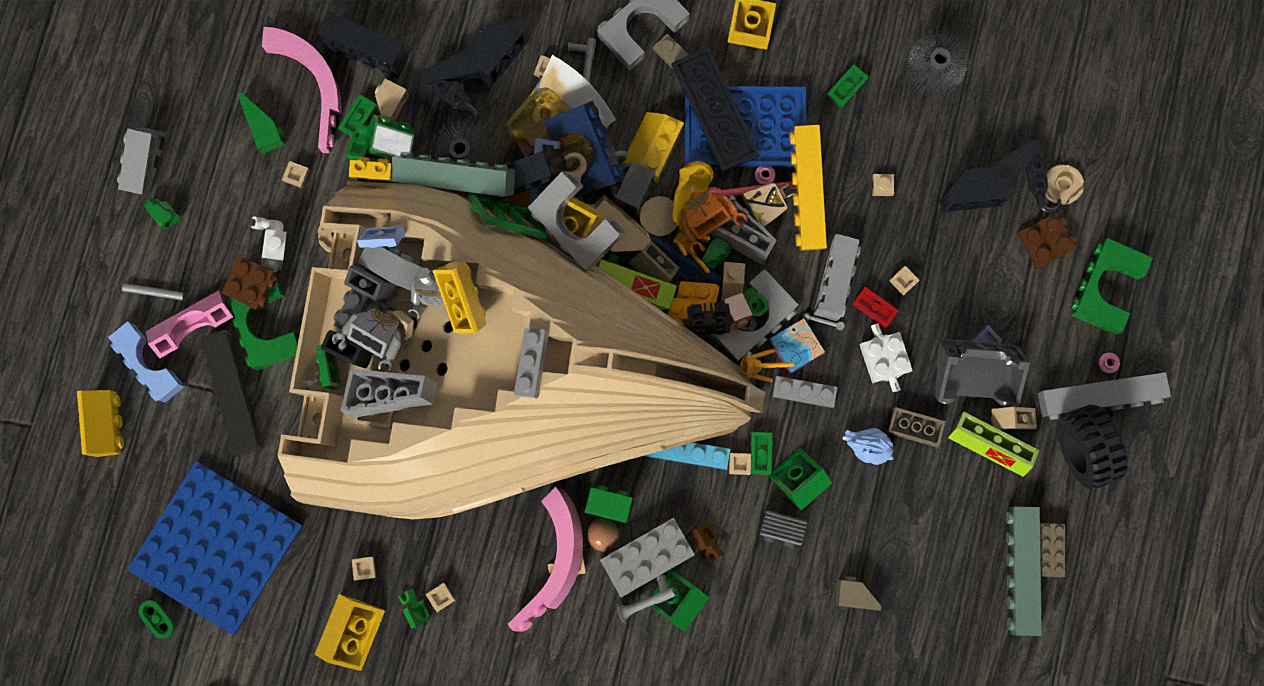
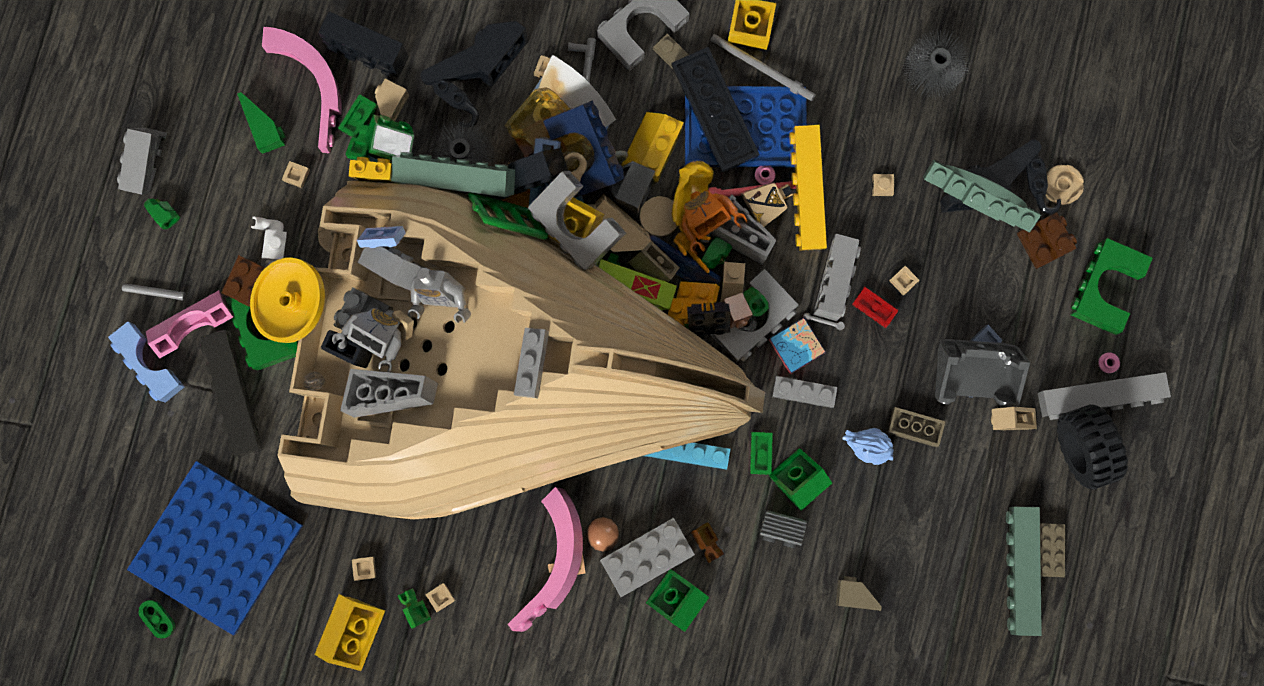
yellow slope [77,390,124,457] -> none
green plate [316,344,341,390] -> none
dark grey brick [344,265,397,301] -> none
yellow slope [432,261,487,333] -> none
green brick [585,485,632,523] -> none
light grey piece [617,575,676,624] -> none
tan plate [729,453,751,475] -> none
light orange plant [740,349,795,382] -> none
green plate [827,64,869,108] -> none
white plate [859,323,913,393] -> none
lime brick [948,411,1040,477] -> none
none -> yellow dish [250,258,325,343]
none -> light grey bar [711,34,816,101]
none -> sand green piece [923,160,1041,232]

